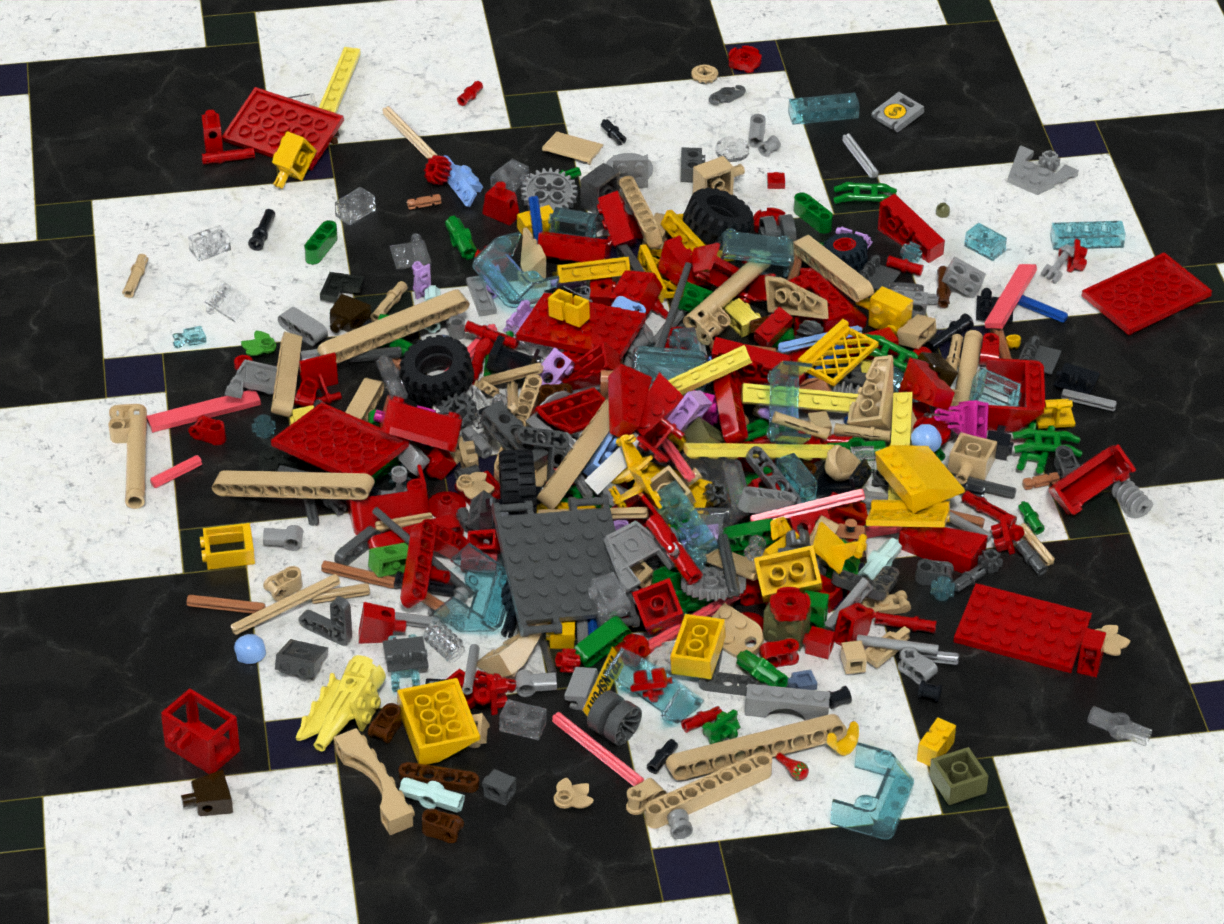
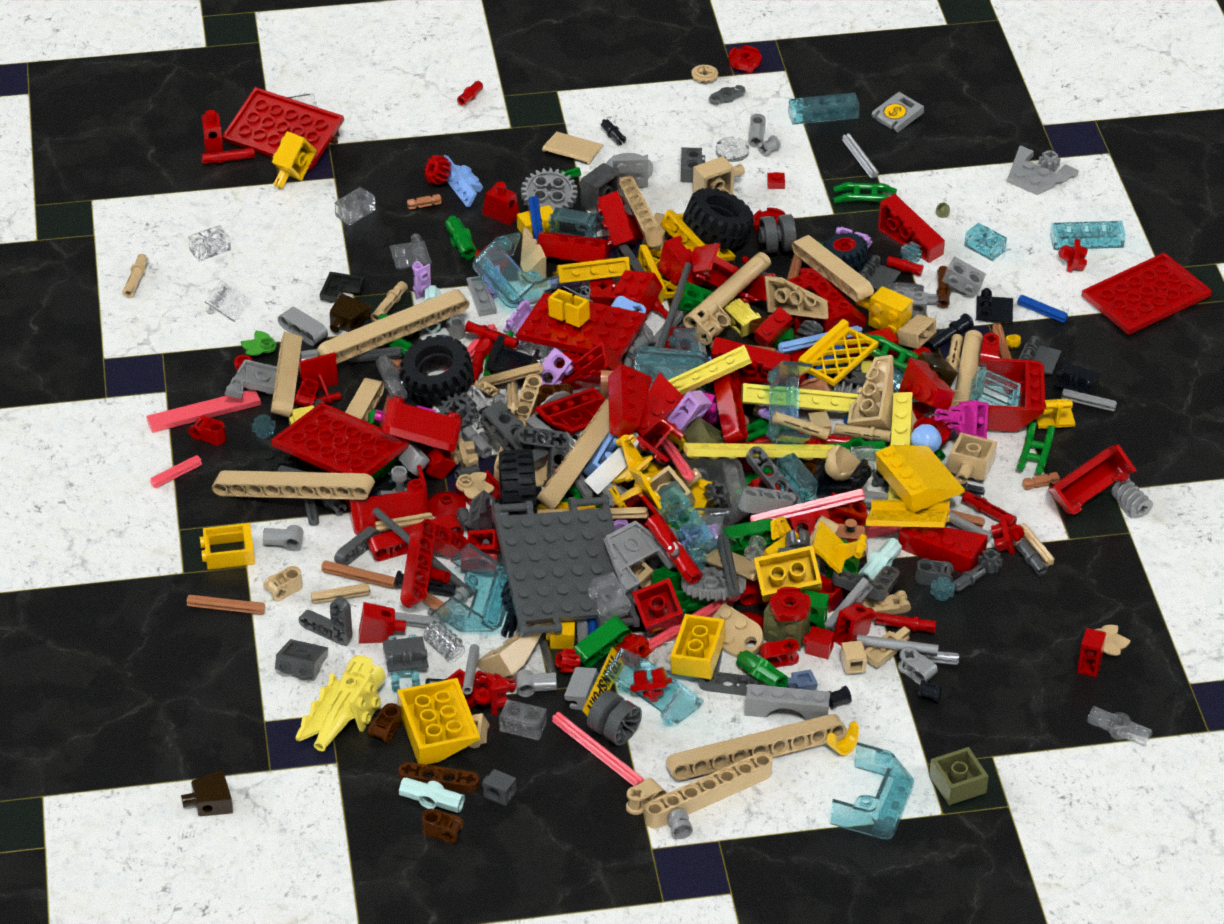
tan piece [108,404,147,509] -> none
red piece [161,689,240,774] -> none
clear light blue plate [172,326,206,348] -> none
tan axle [231,574,340,635] -> none
light blue hair [234,634,266,664] -> none
black pin [248,209,275,251] -> none
green beam [304,220,338,265] -> none
light yellow plate [319,47,361,113] -> none
tan arch [334,728,415,835] -> none
bright green brick [368,543,408,577] -> none
tan axle [383,106,437,159] -> none
clear brick [491,159,529,192] -> none
tan plate [554,778,594,809] -> none
black axle [646,739,678,774] -> none
red pin [681,706,722,733] -> none
green hips [702,709,741,744] -> none
clear light blue windscreen [717,229,794,277] -> none
red piece [776,753,809,780] -> none
green beam [793,192,833,234] -> none
yellow piece [917,717,956,766] -> none
red plate [953,583,1092,673] -> none
dark grey axle [967,477,1017,499] -> none
coral tile [985,264,1037,329] -> none
black brick [987,425,1014,461] -> none
green piece [1012,428,1082,458] -> none
green axle [1018,501,1045,535] -> none
light grey hinge [1041,244,1075,283] -> none
dark grey piece [1053,445,1080,480] -> none

